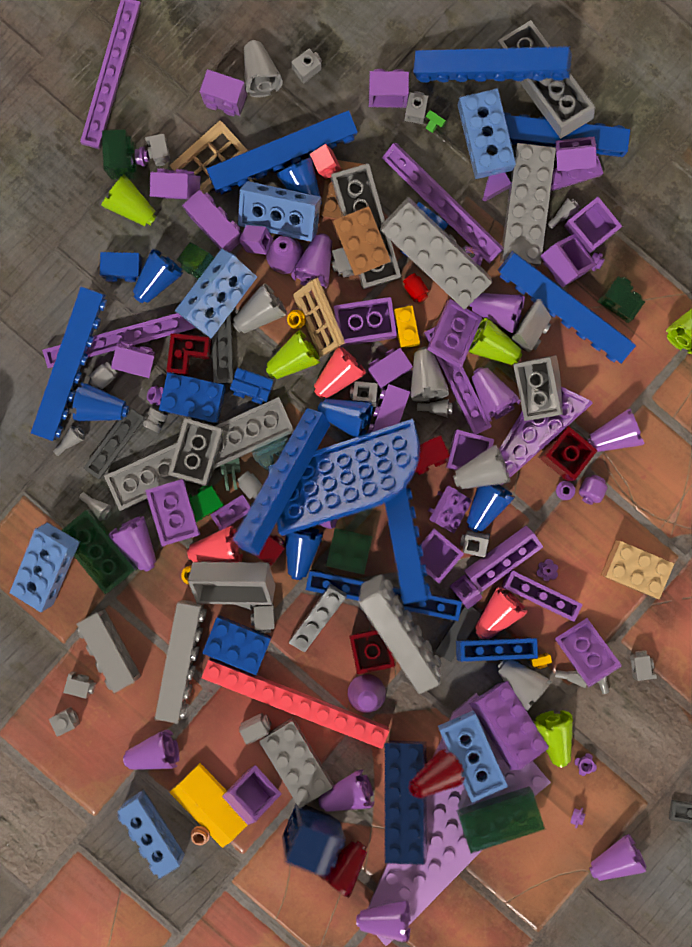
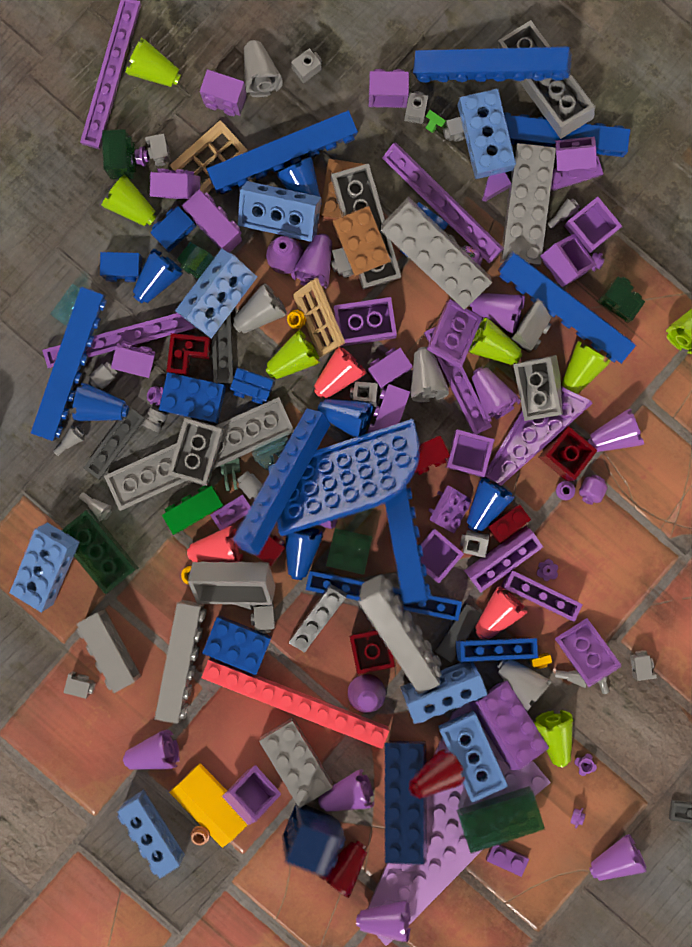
light grey brick [48,707,80,737] -> none
medium lavender cone [109,516,157,572] -> none
medium lavender plate [145,479,200,546] -> none
medium lavender brick [239,225,273,255] -> none
light grey brick [239,713,272,745] -> none
coral brick [310,144,342,179] -> none
yellow brick [393,305,420,349] -> none
red brick [403,273,430,303] -> none
light grey cone [417,399,453,418] -> none
medium lavender slope [450,574,483,609] -> none
light grey cone [453,445,510,489] -> none
tan brick [601,540,674,600] -> none
none -> clear light blue tile [50,283,80,326]
none -> lime cone [125,38,181,87]
none -> blue brick [150,206,196,253]
none -> medium blue brick [400,661,487,724]
none -> light grey brick [443,117,465,142]
none -> medium lavender plate [486,841,529,877]
none -> dark red brick [487,504,531,543]
none -> lime cone [561,341,611,394]

